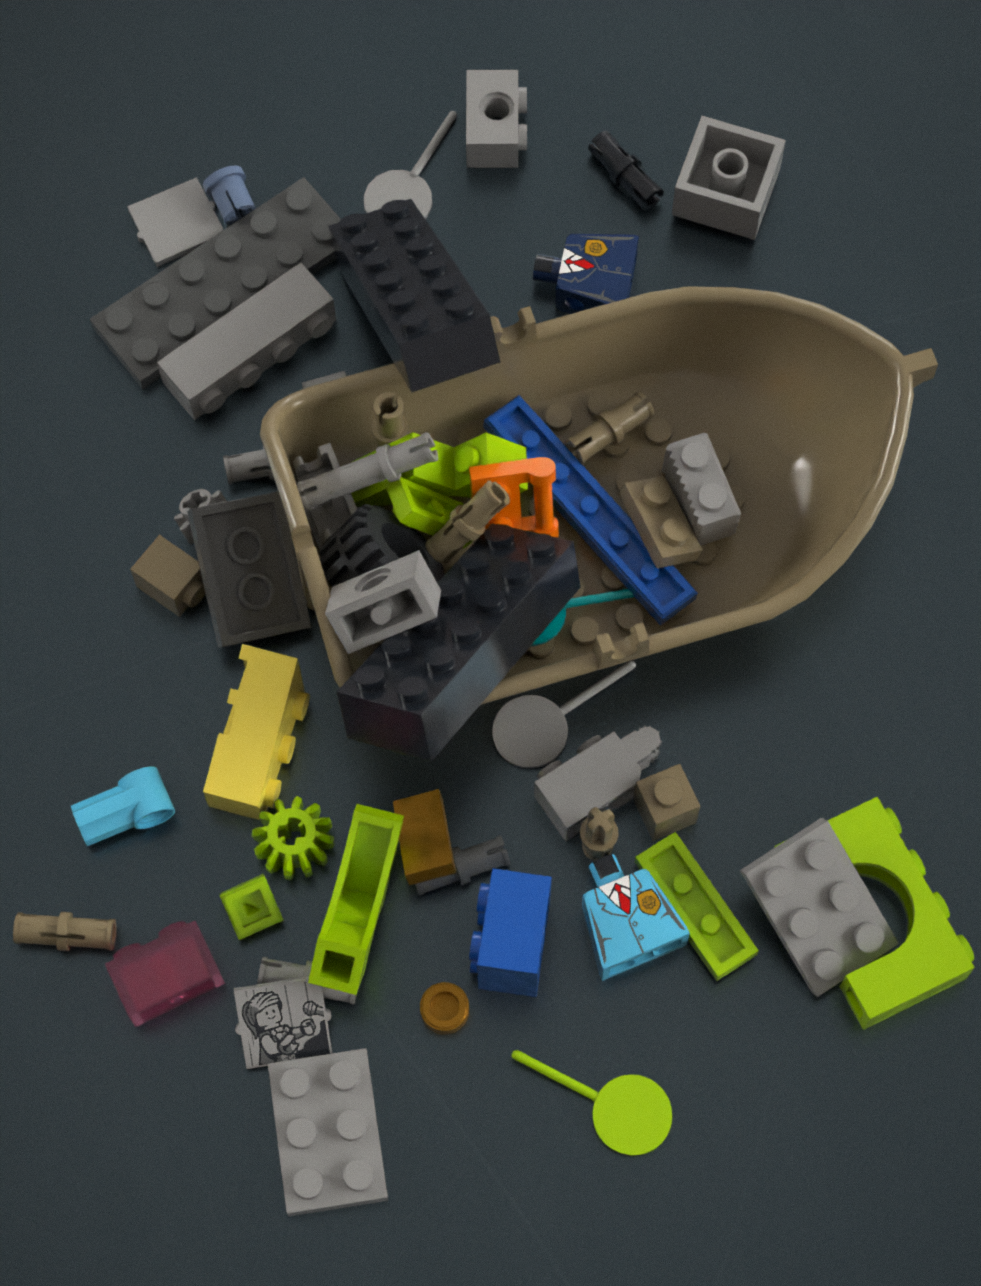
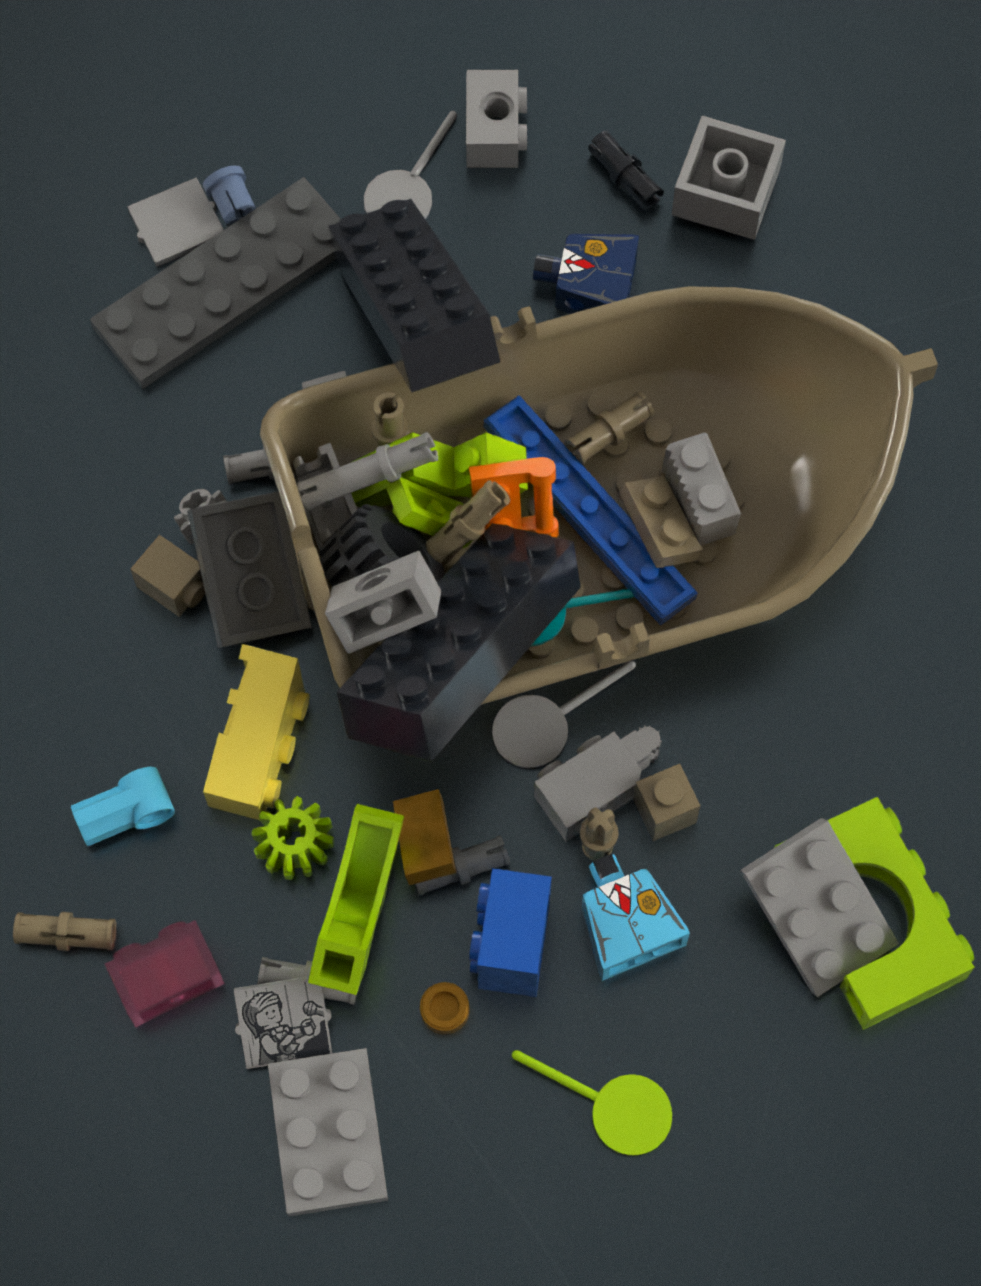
light grey brick [157,263,336,420] -> none
lime tile [219,874,284,940] -> none
lime plate [634,831,759,981] -> none

